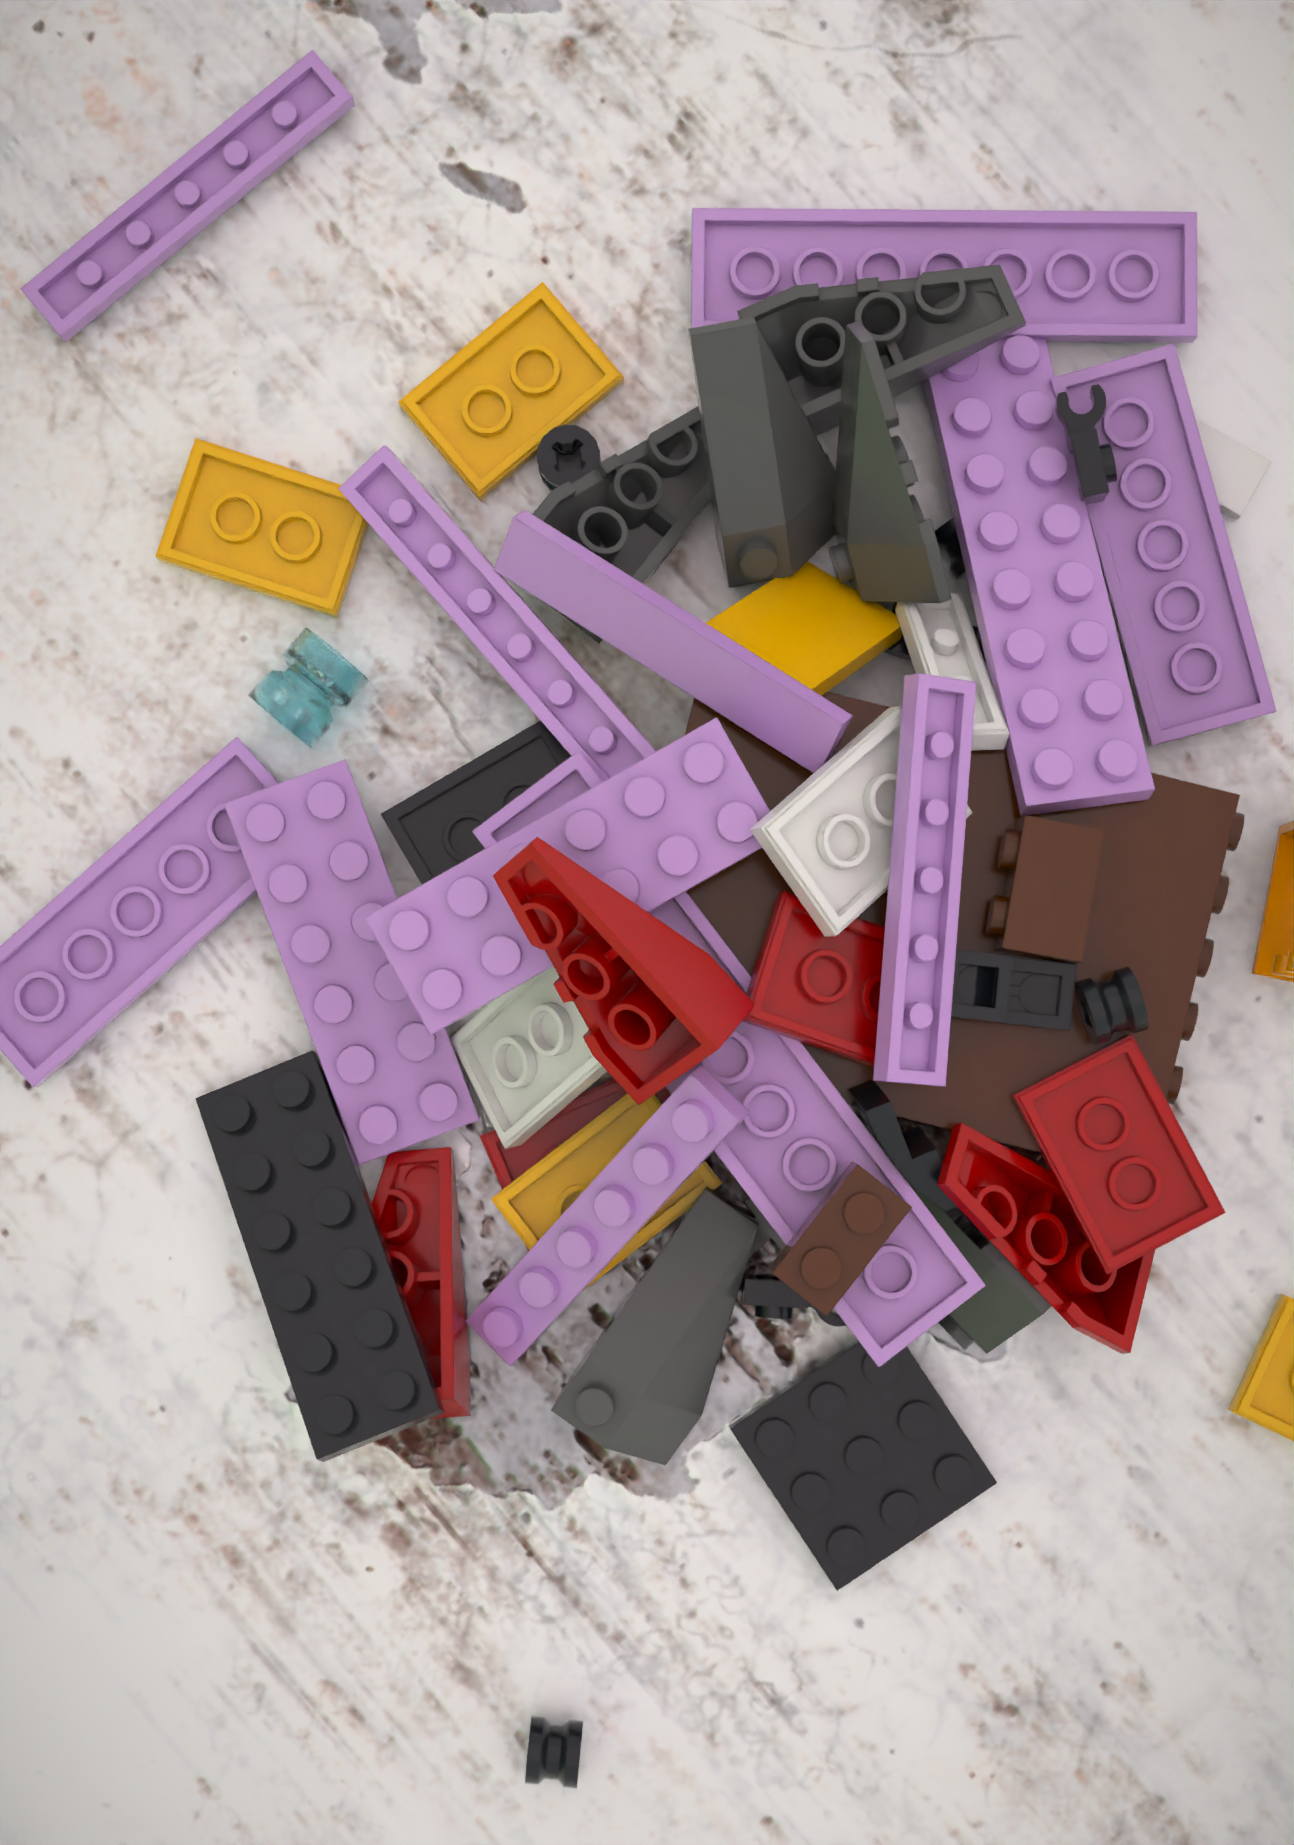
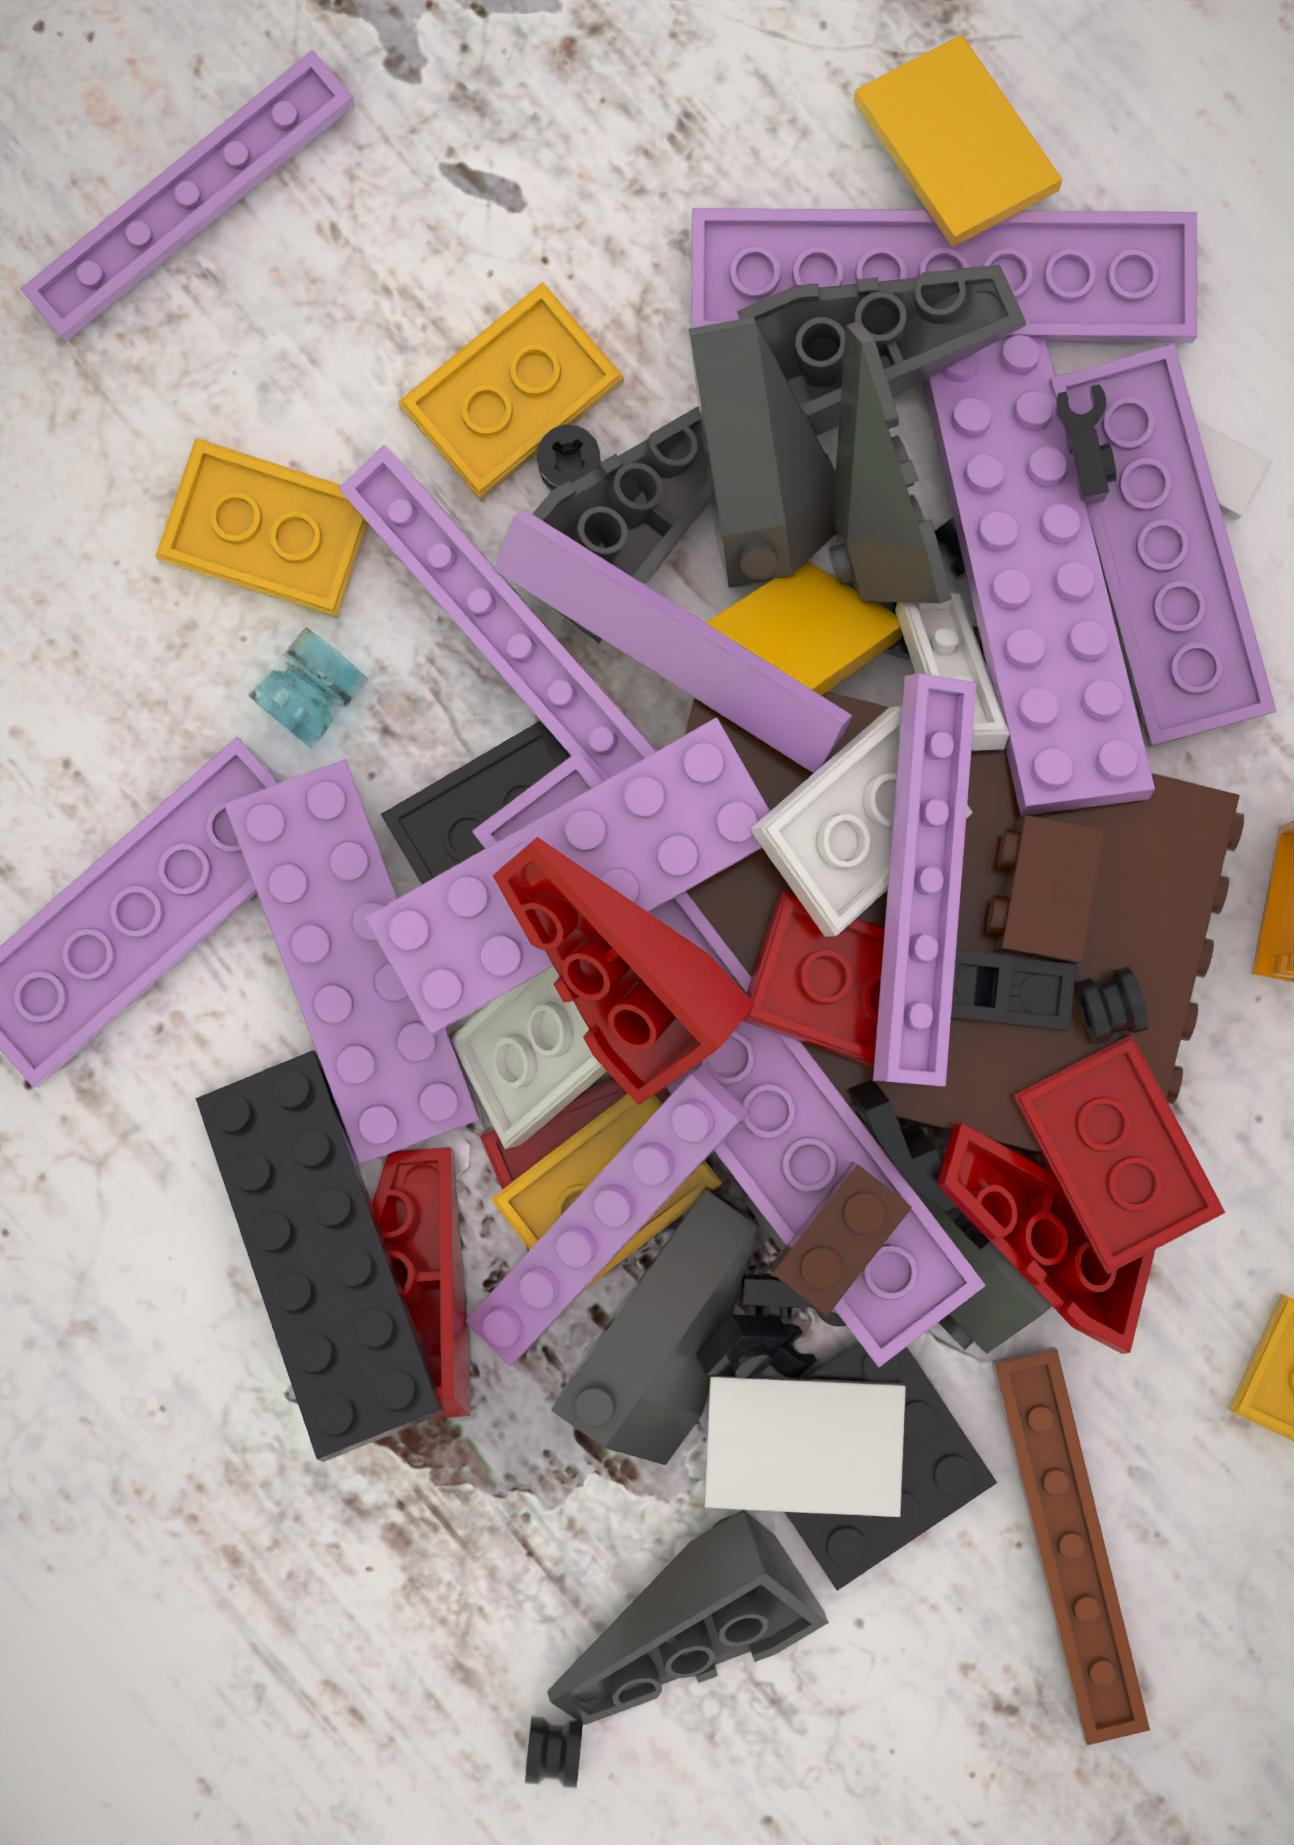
none -> dark grey wedge [547,1510,829,1725]
none -> black plate [696,1315,817,1378]
none -> white tile [704,1375,906,1517]
none -> yellow tile [853,34,1063,248]
none -> dark orange plate [991,1347,1150,1745]

